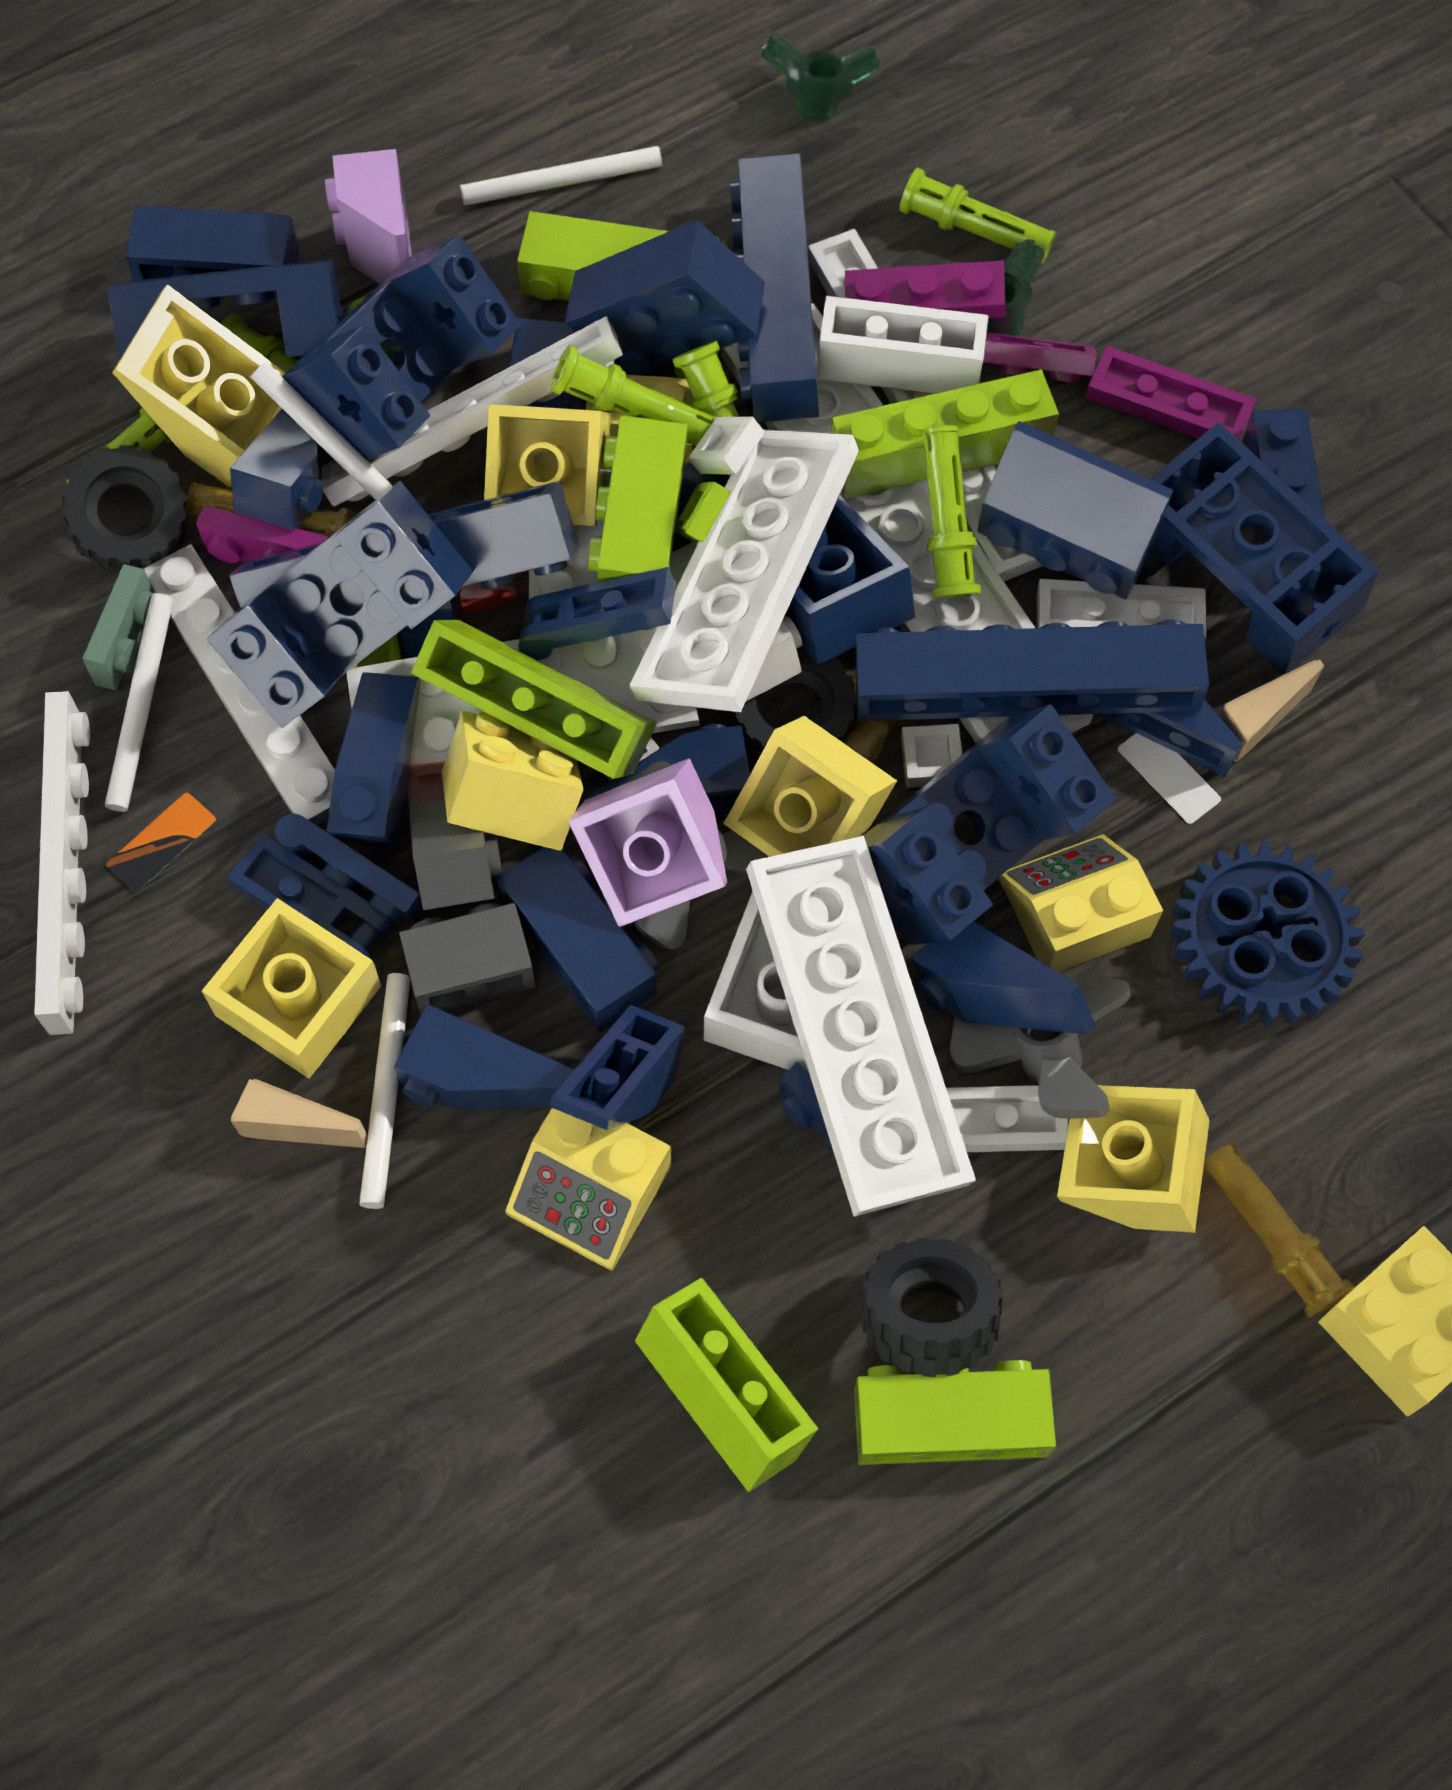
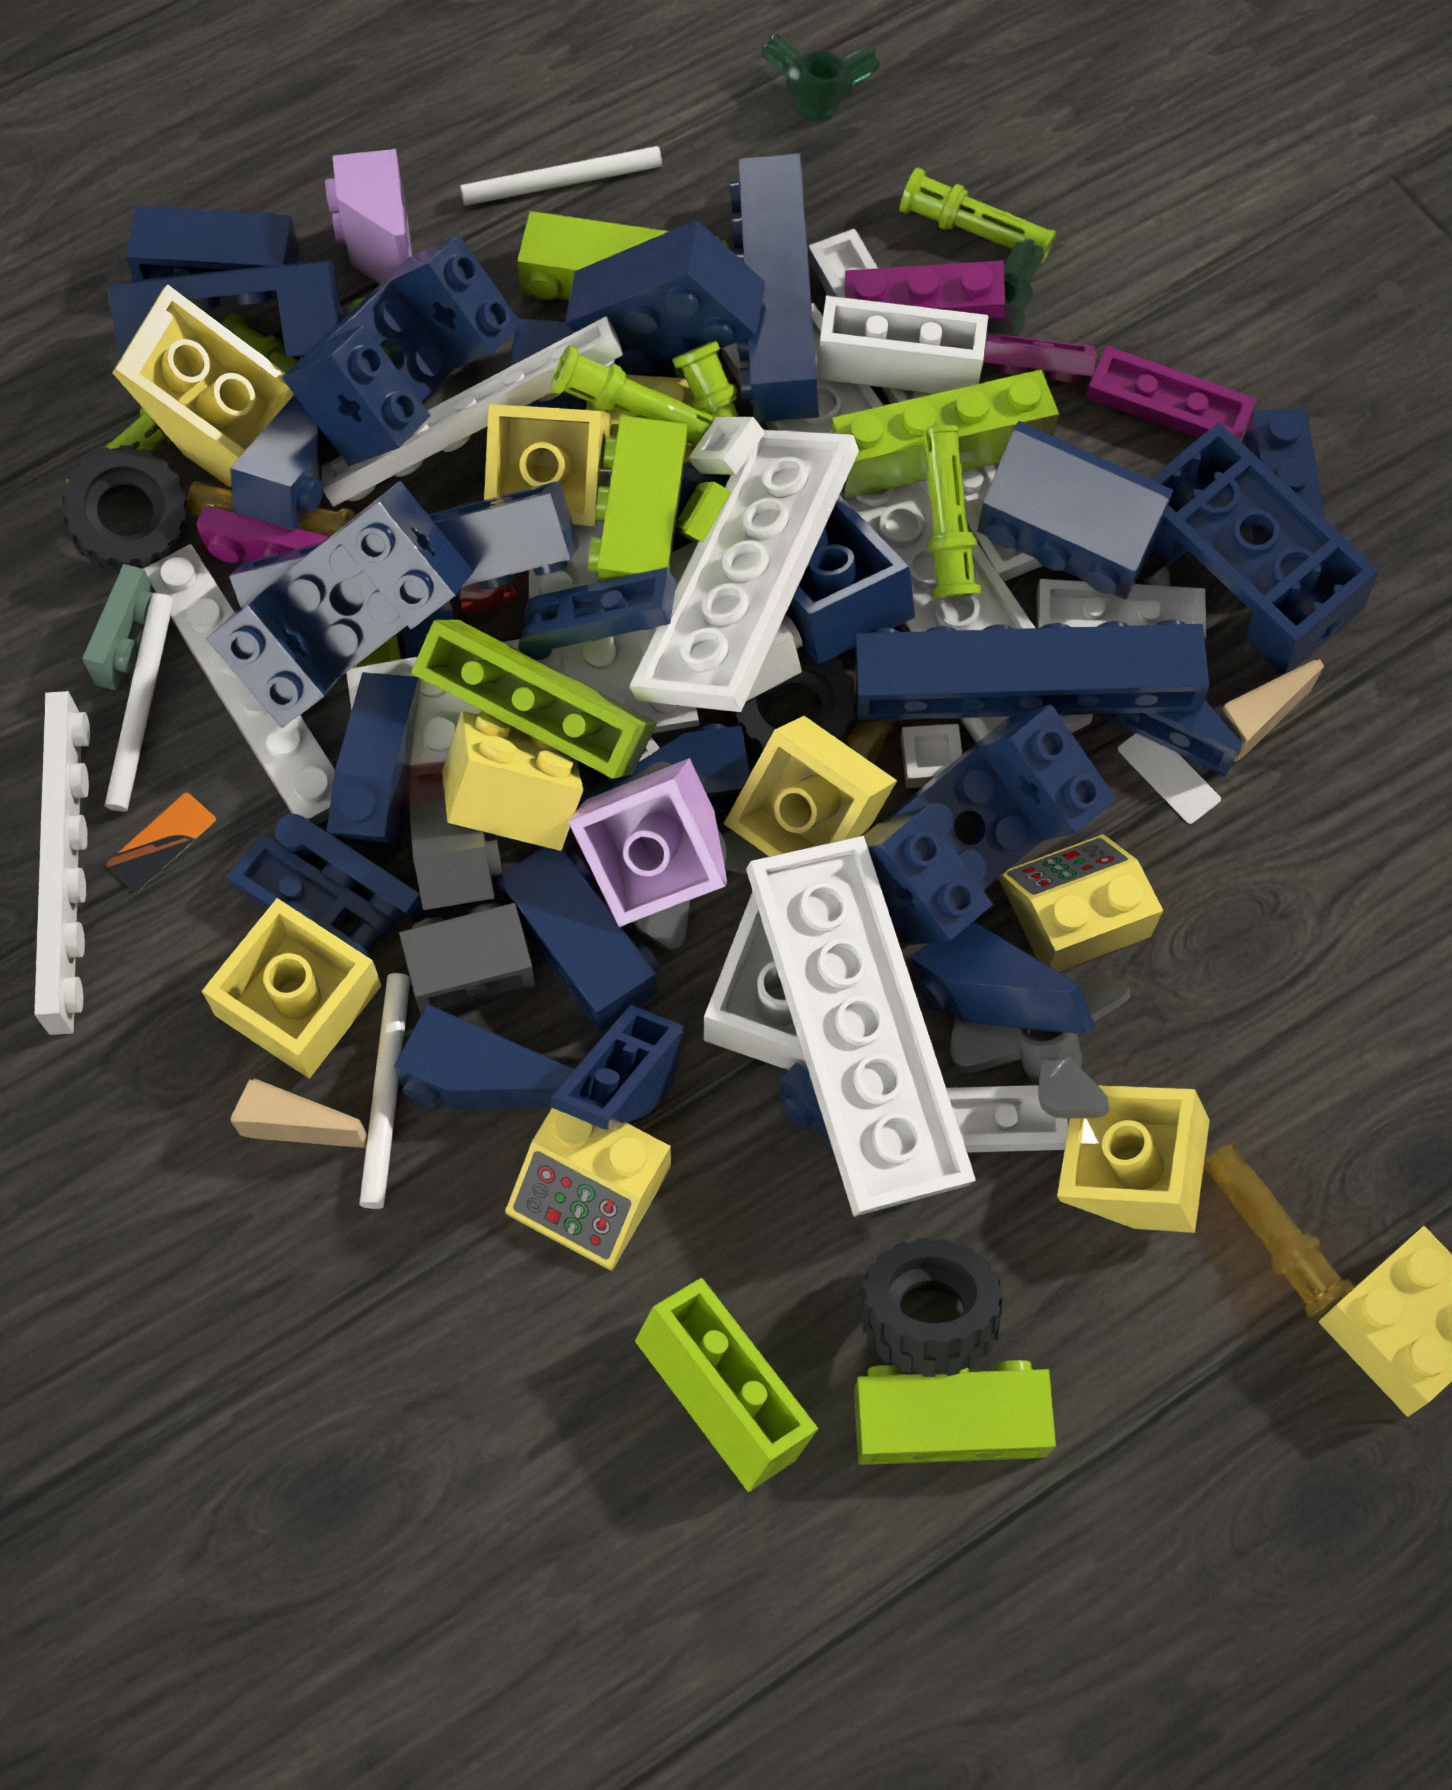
white bar [251,361,393,500] -> none
dark blue gear [1169,841,1365,1027] -> none

